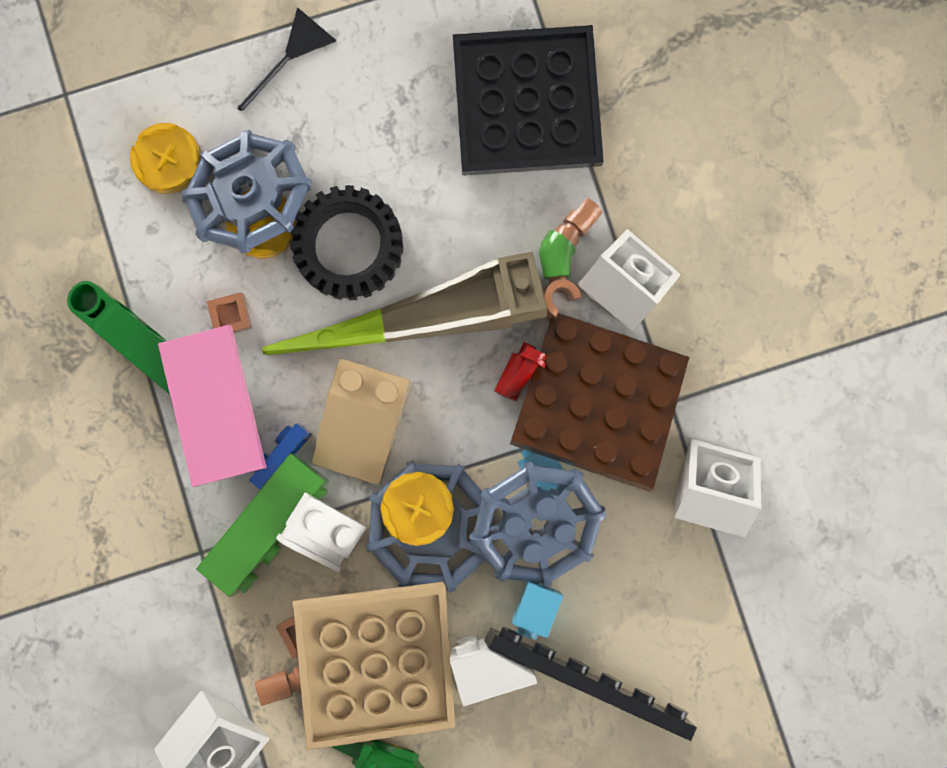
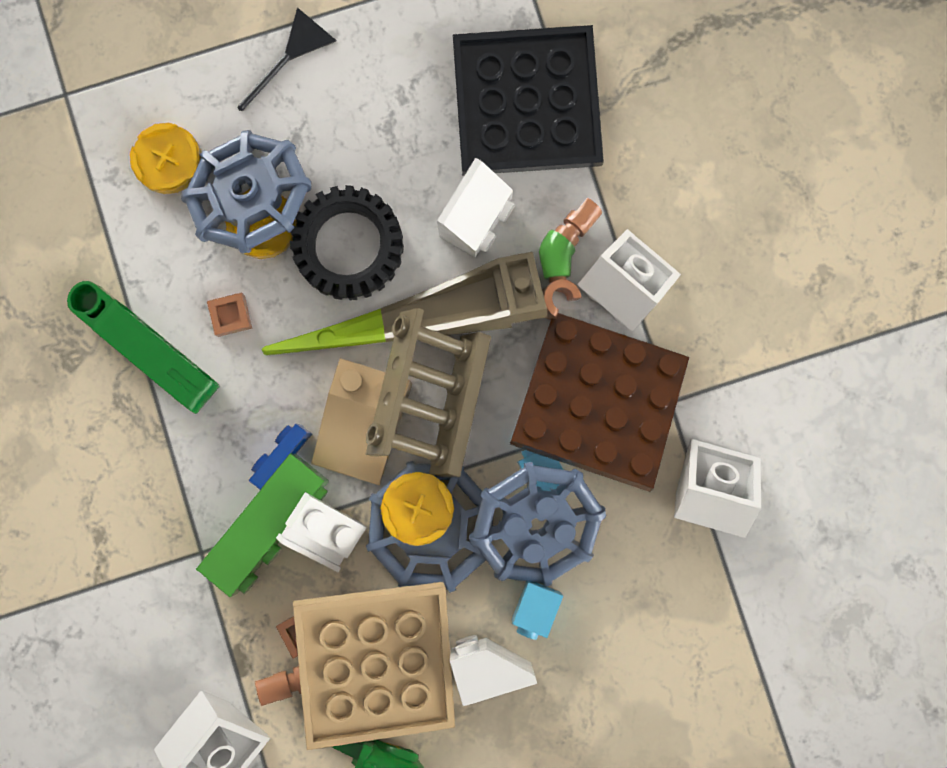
bright pink tile [158,325,267,487] -> none
black plate [484,626,697,741] -> none
red plant [494,342,547,402] -> none
none -> dark tan fence [366,308,491,477]
none -> white slope [437,158,515,258]

